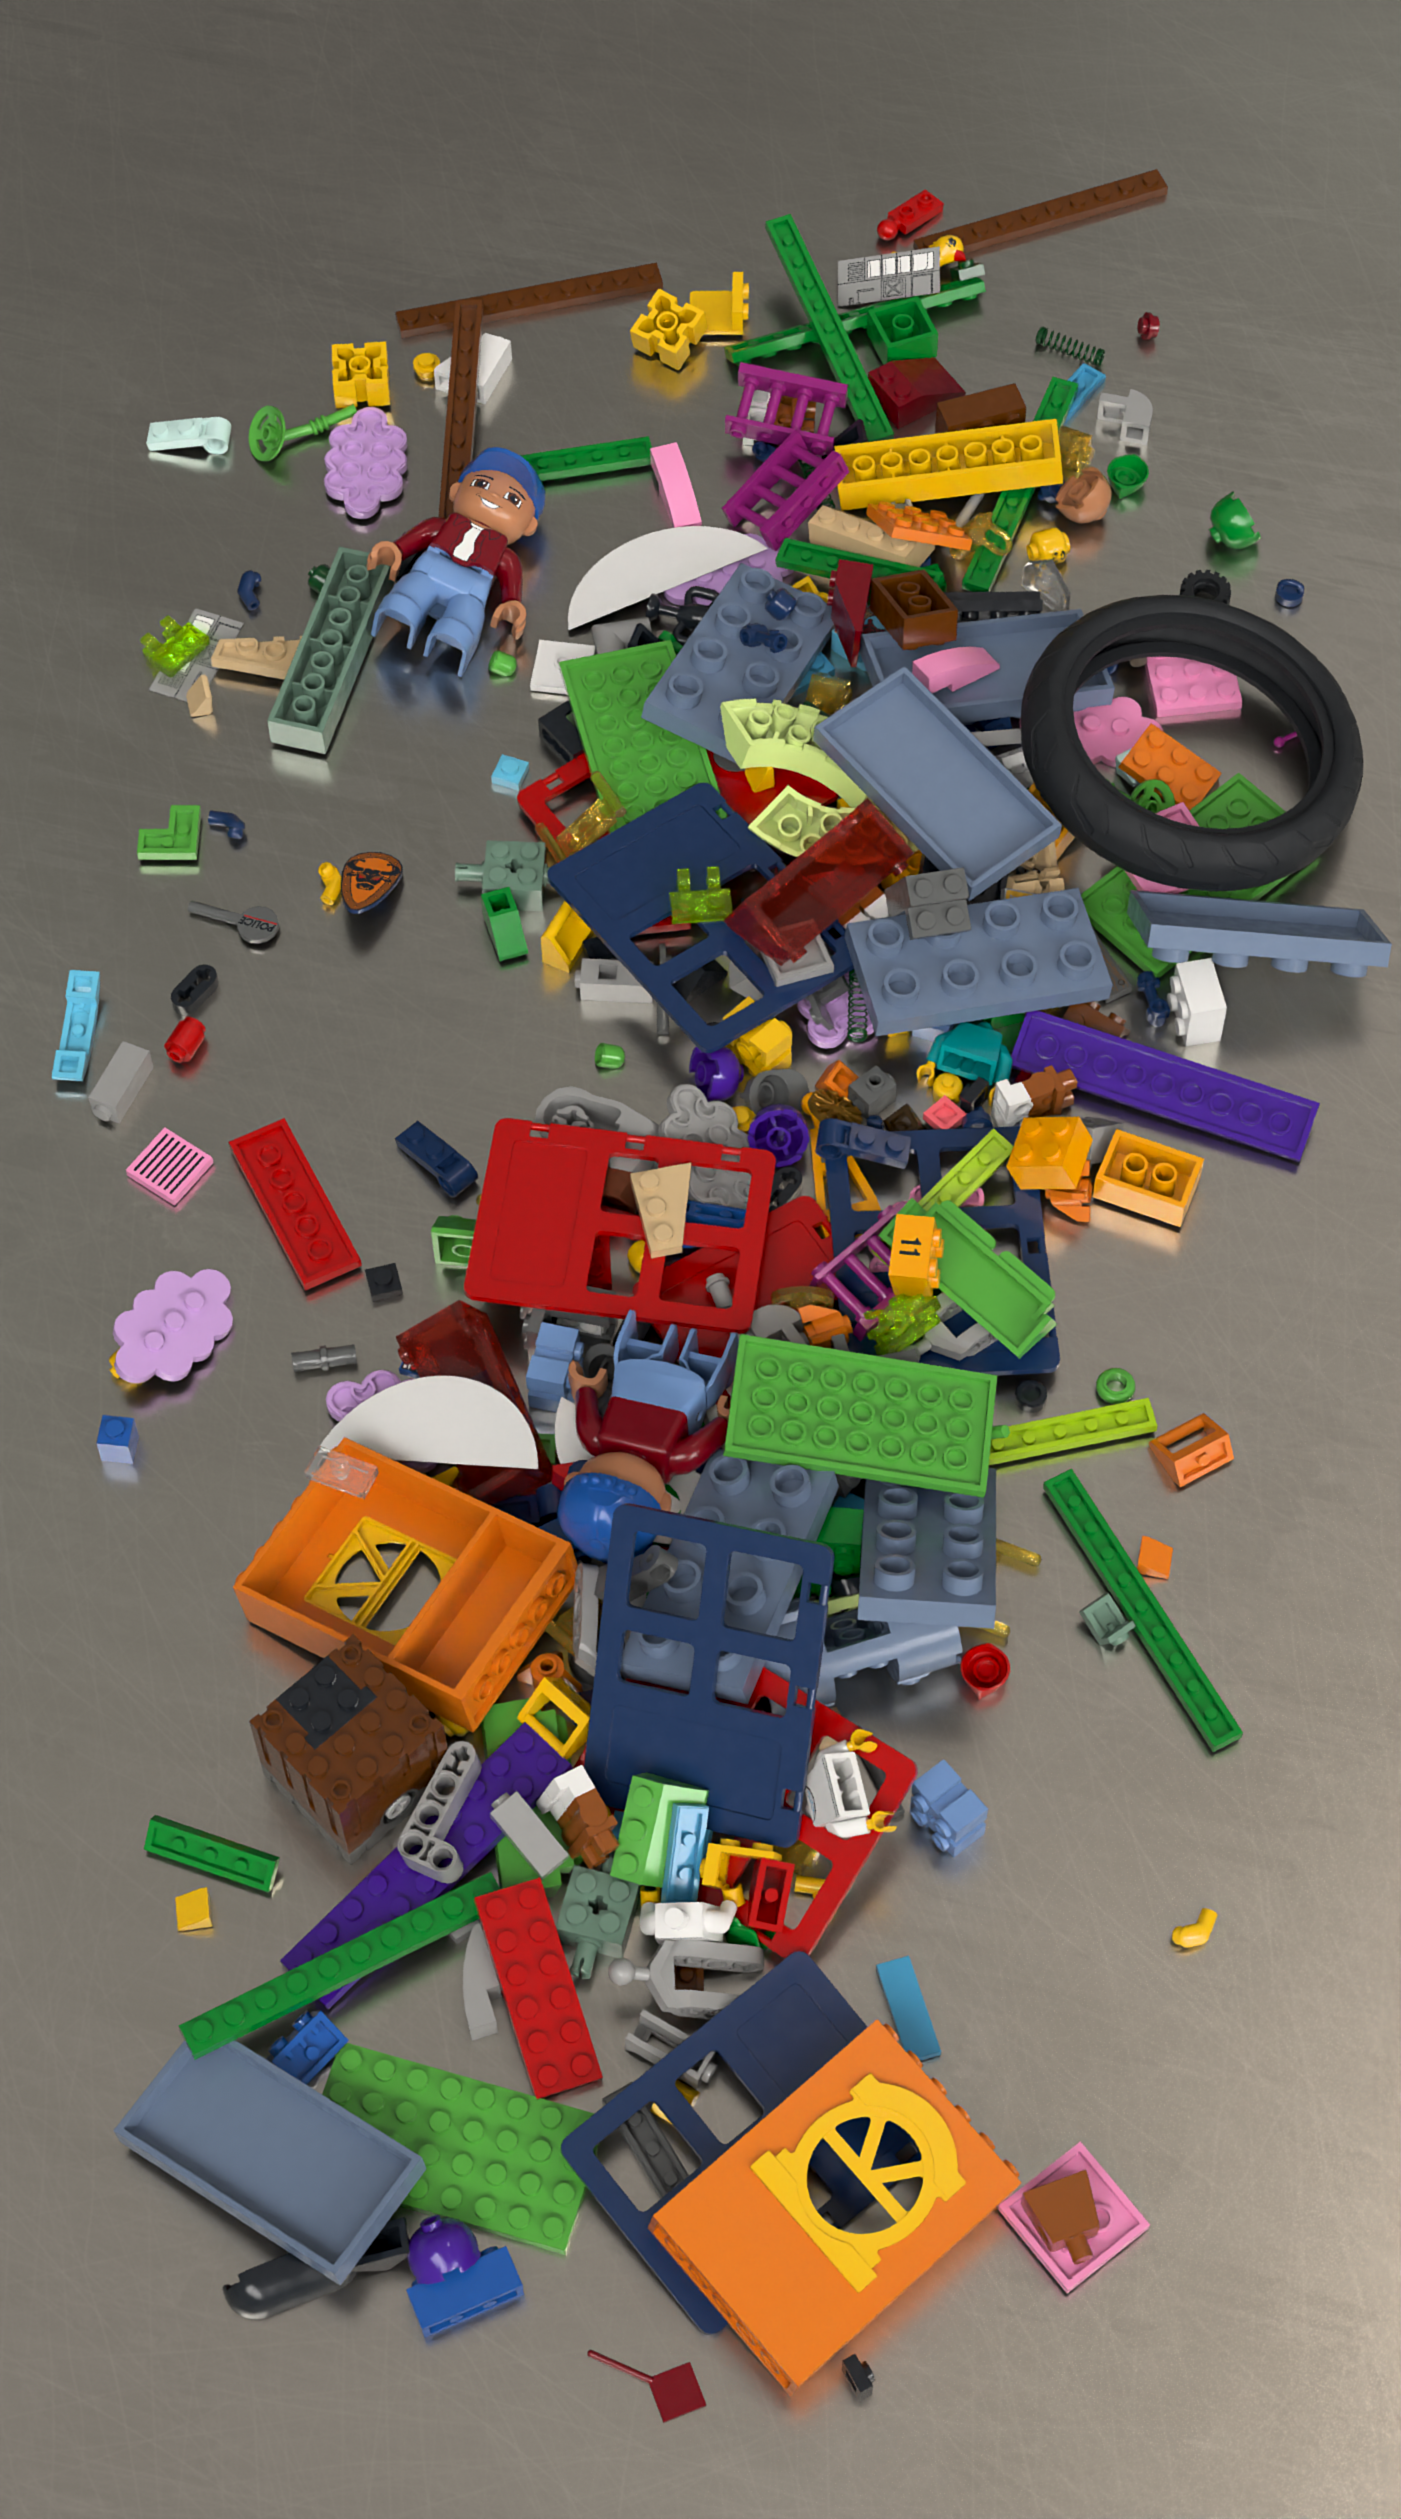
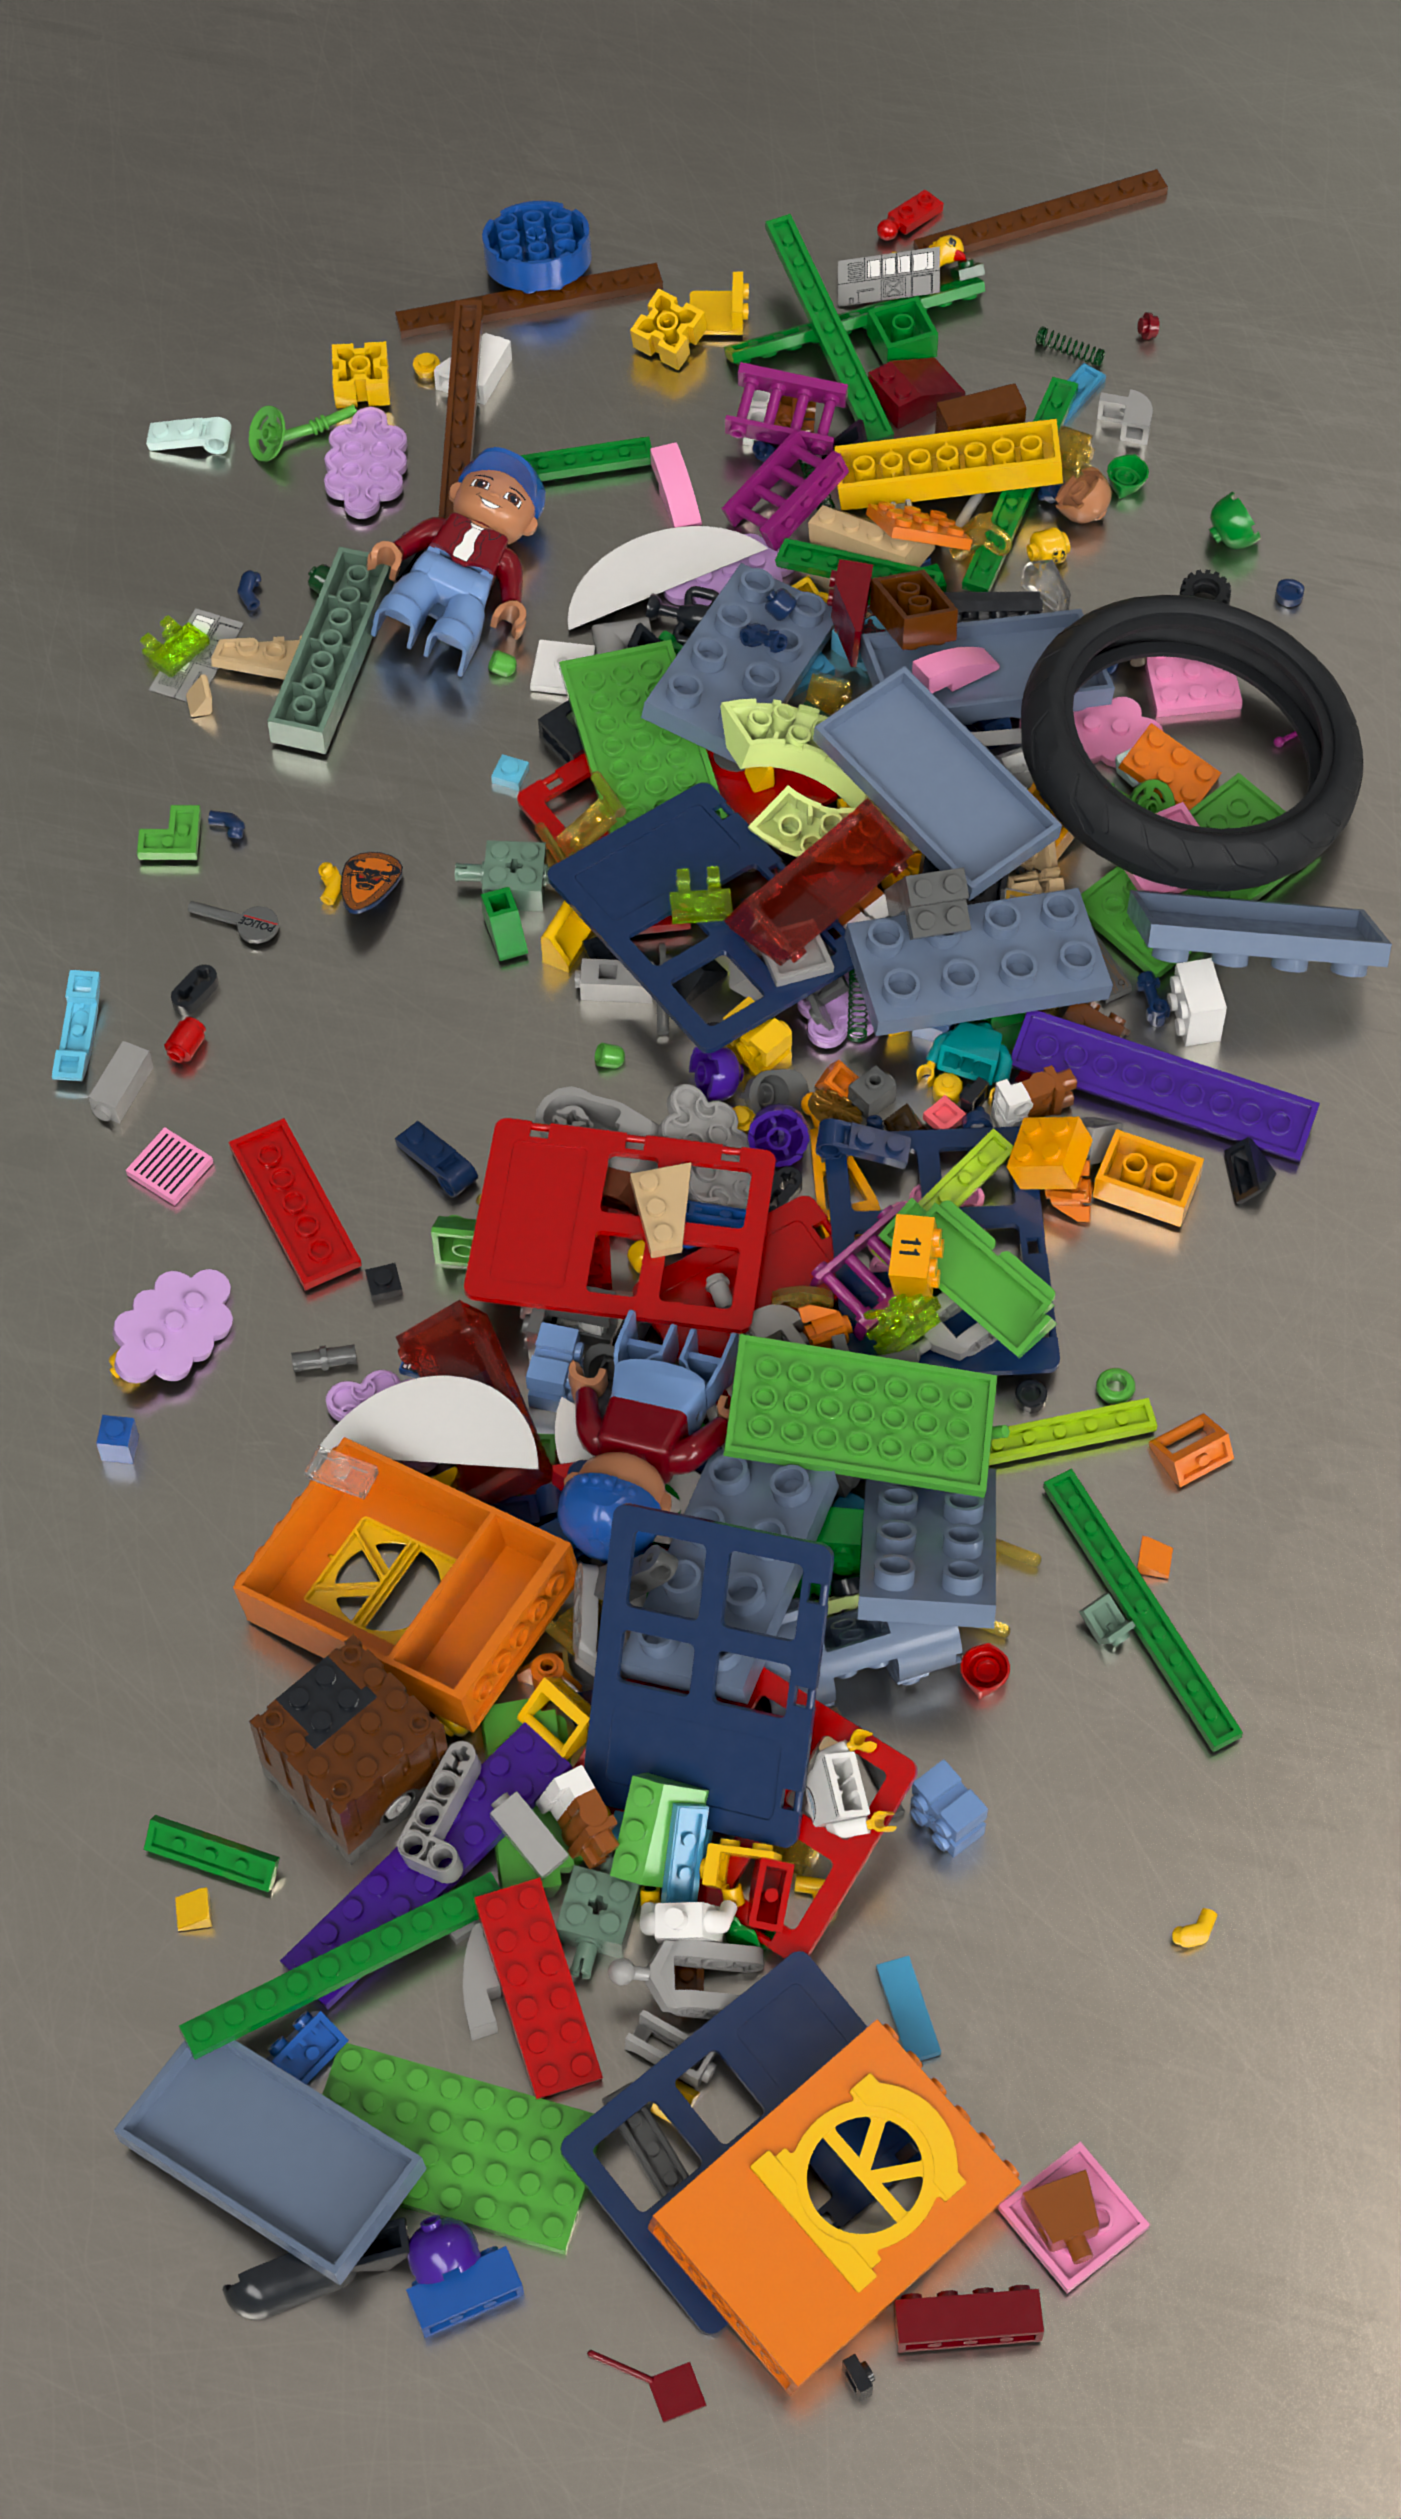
none -> blue brick [482,201,592,294]
none -> dark red brick [893,2285,1044,2353]
none -> black slope [1224,1137,1277,1205]

